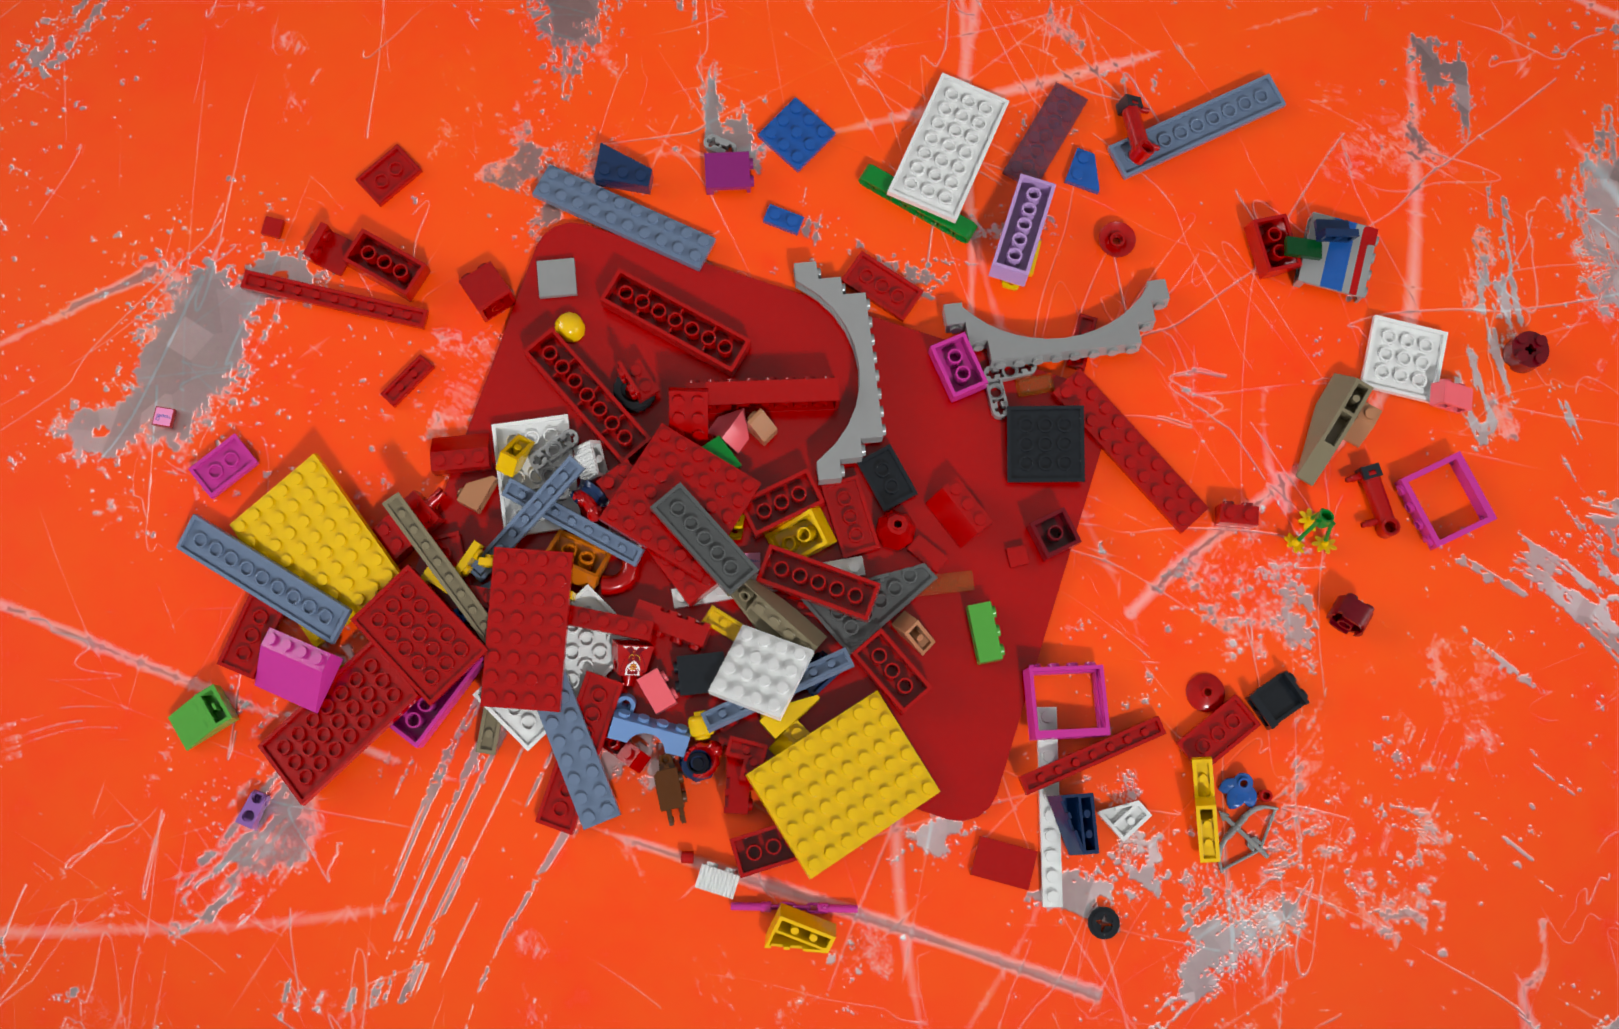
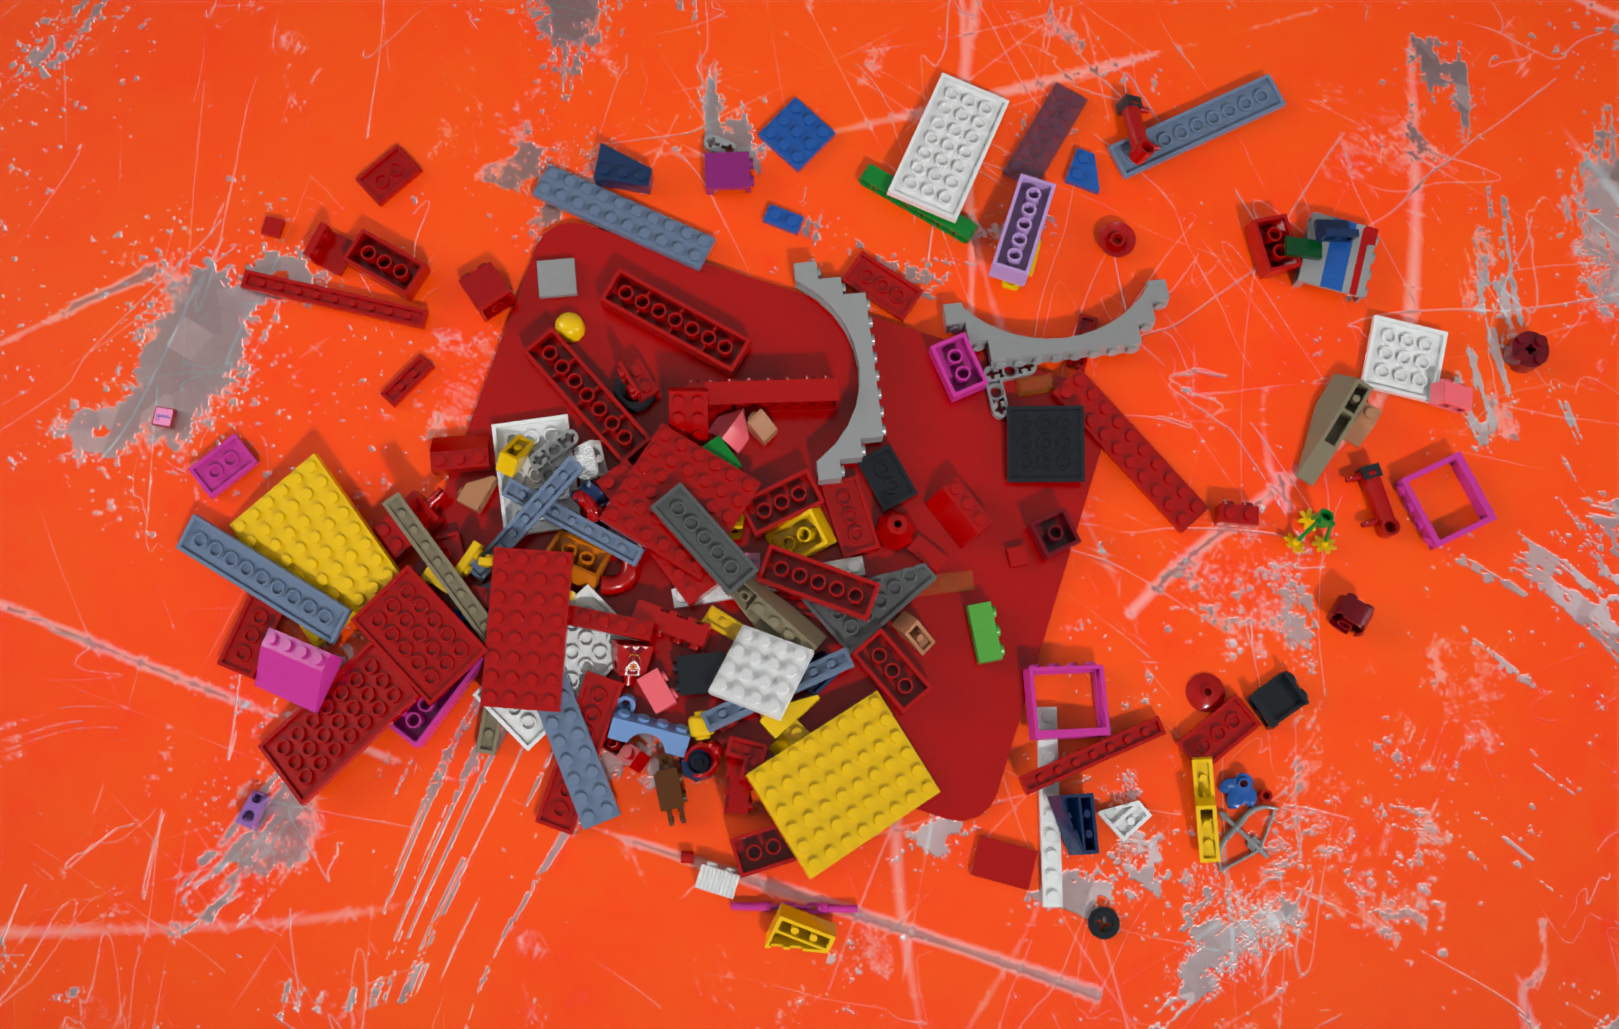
bright green slope [168,684,240,751] -> none

